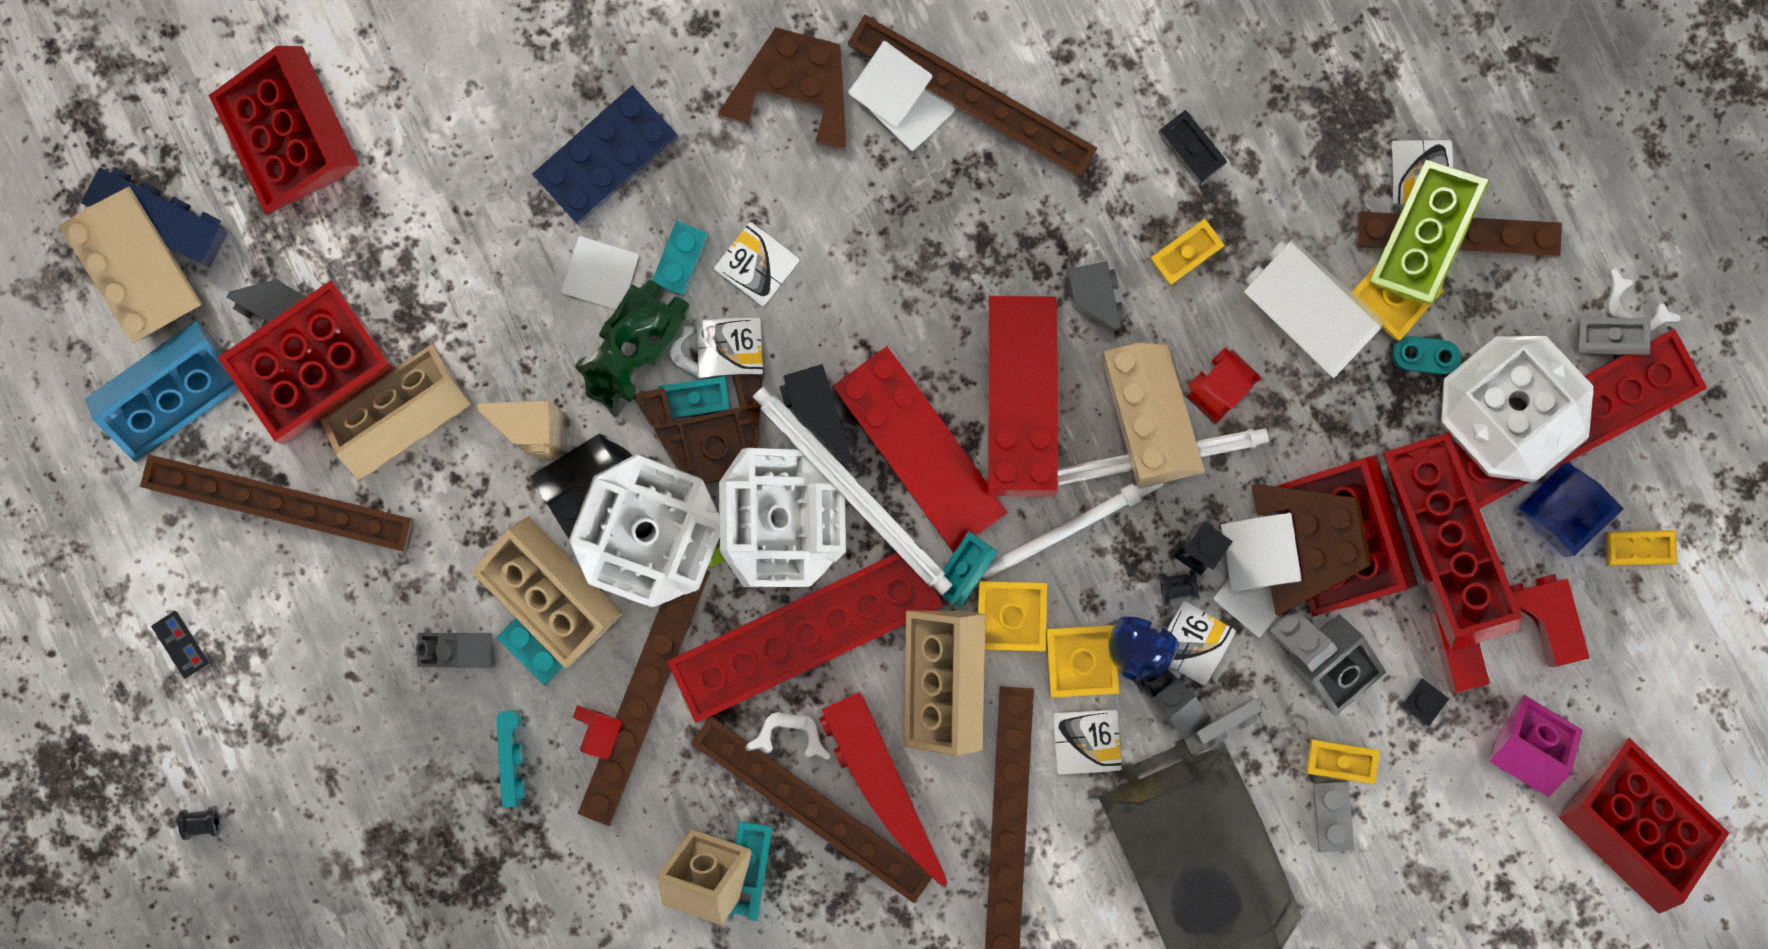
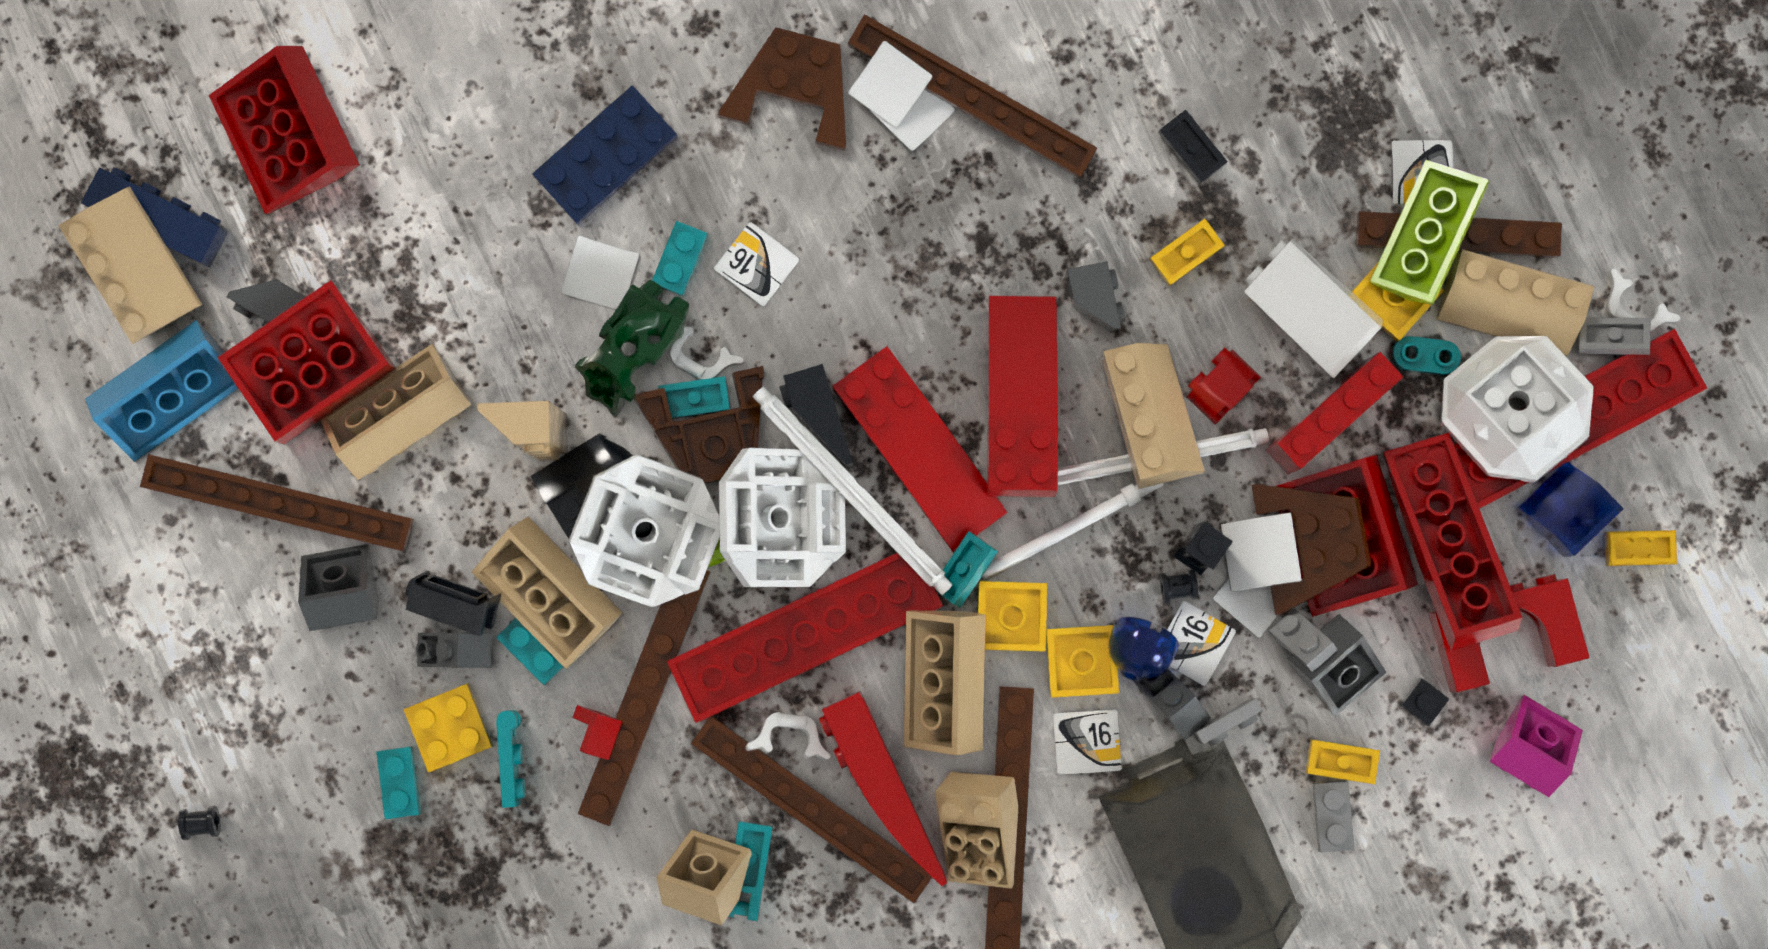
black sticker [151,611,209,679] -> none
sticker [697,318,763,378] -> none
red slope [1558,738,1729,914] -> none
none -> dark grey slope [298,544,378,631]
none -> teal plate [376,746,421,819]
none -> yellow plate [403,683,494,773]
none -> black window [405,571,502,636]
none -> tan slope [935,772,1018,888]
none -> red arch [1265,352,1403,475]
none -> tan slope [1436,249,1595,356]

